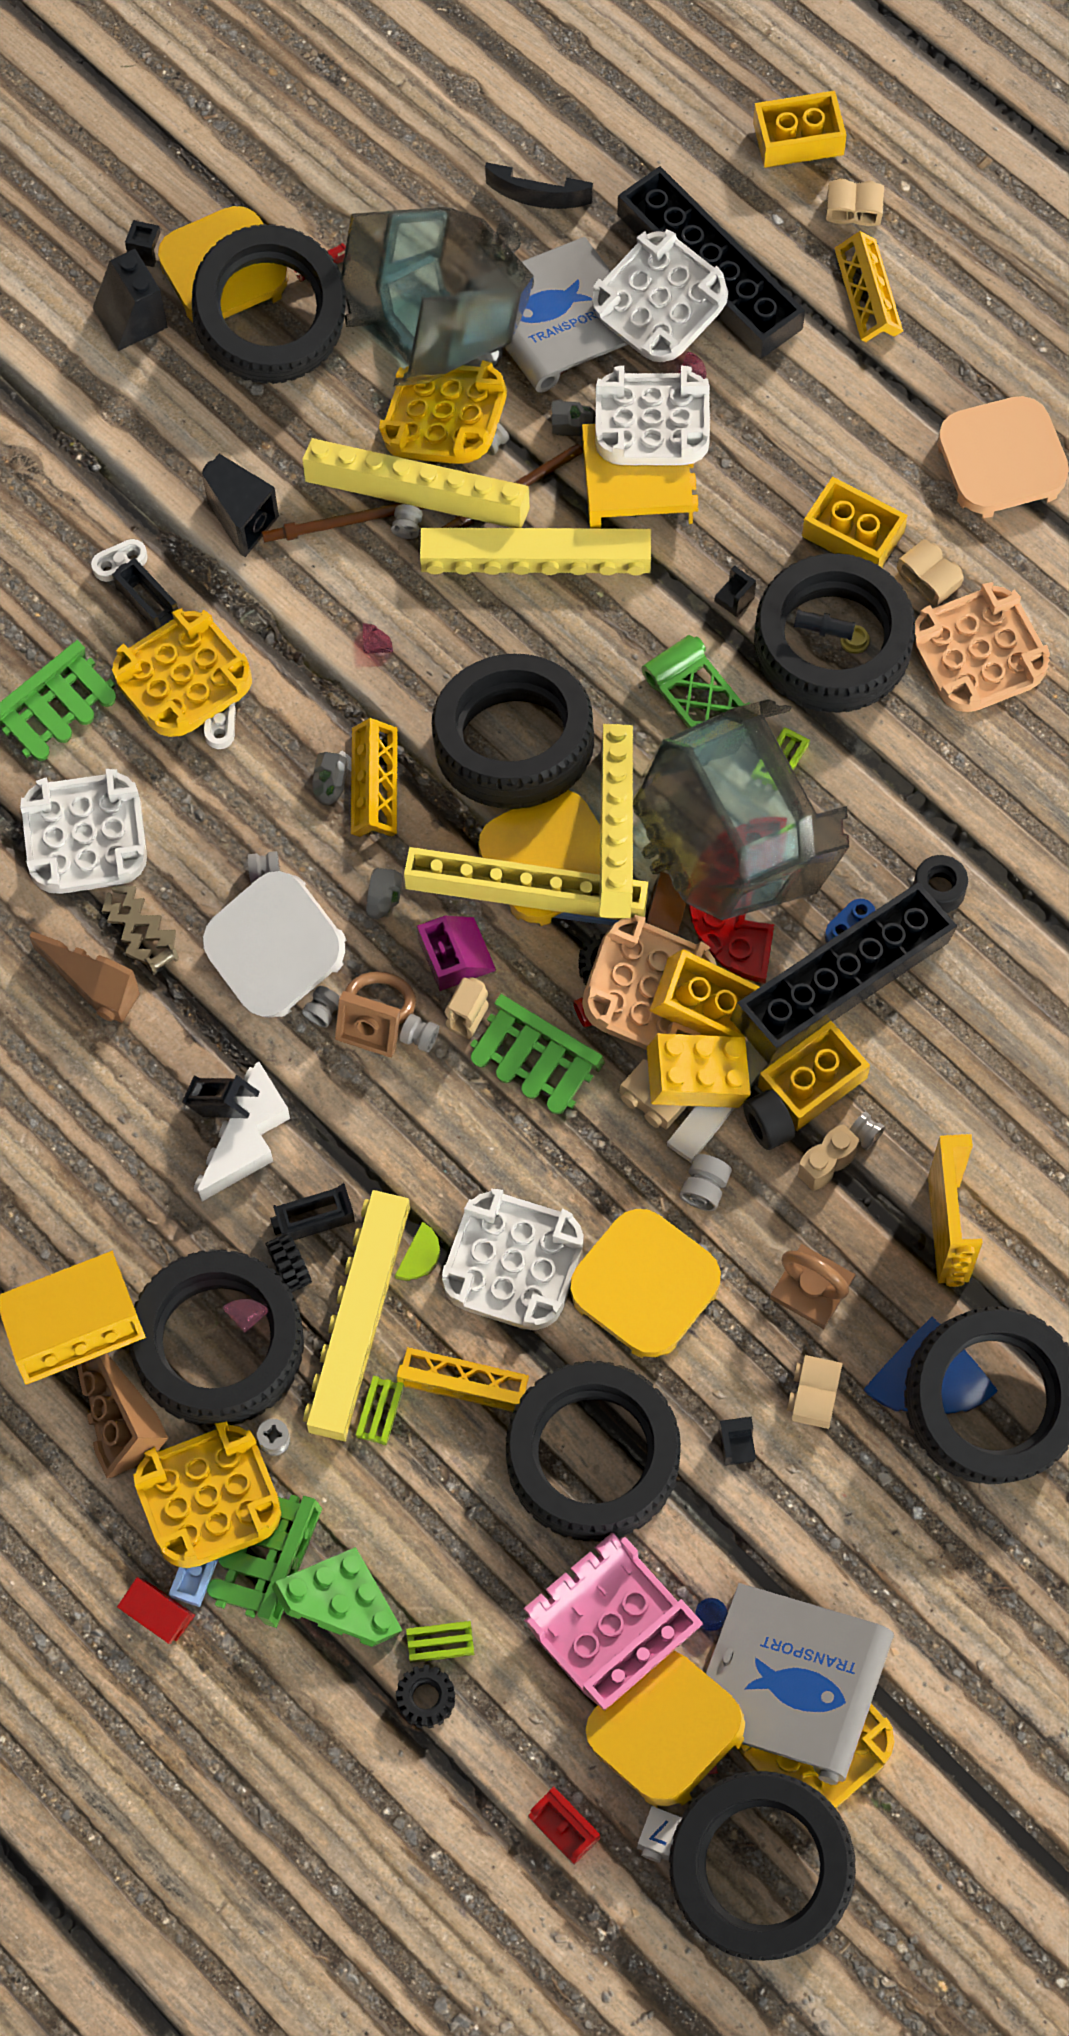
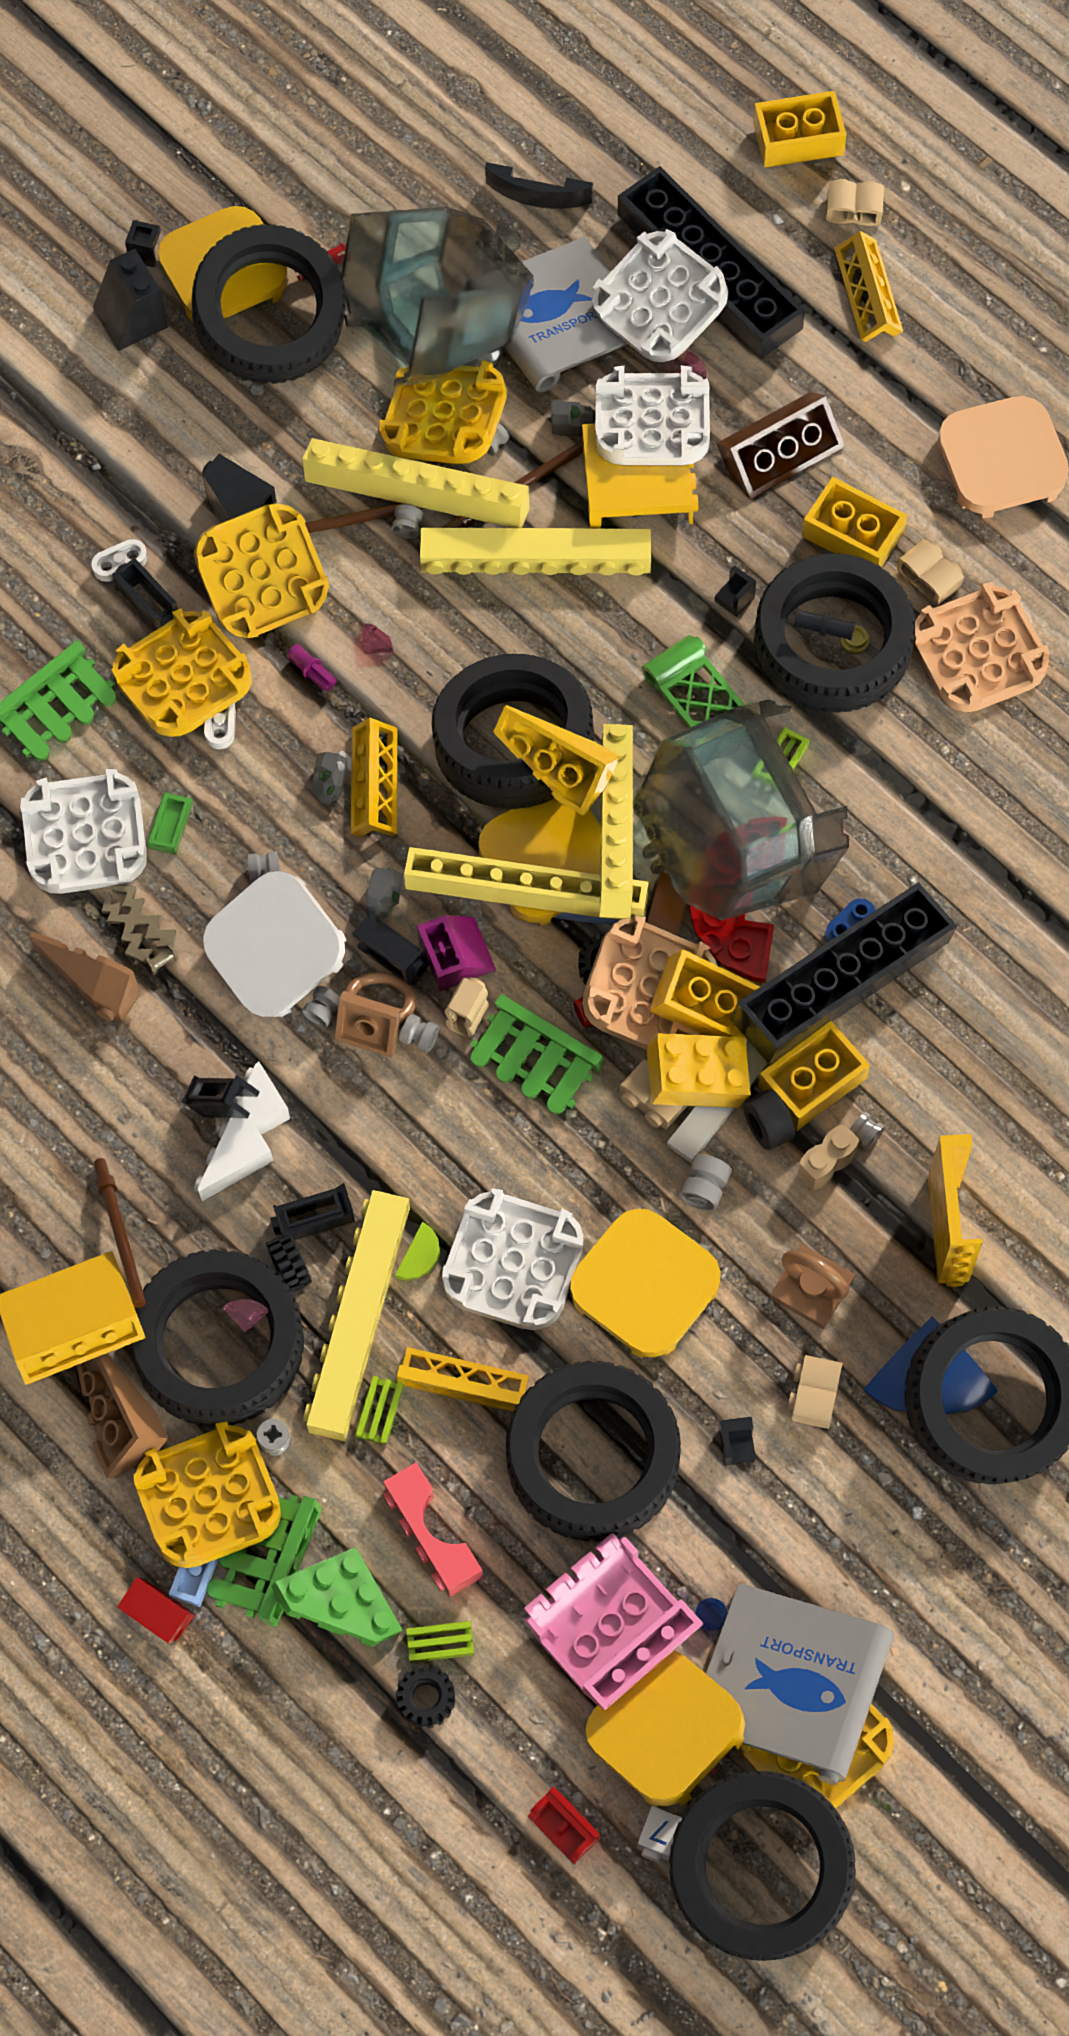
black tyre [913,855,969,913] -> none
none -> reddish brown bar [94,1158,146,1308]
none -> bright green tile [147,792,193,855]
none -> yellow tile [194,503,330,638]
none -> magenta axle [287,644,337,691]
none -> black window [352,910,430,986]
none -> coral arch [382,1462,483,1597]
none -> yellow wedge [493,705,620,816]
none -> reddish brown slope [716,392,845,499]

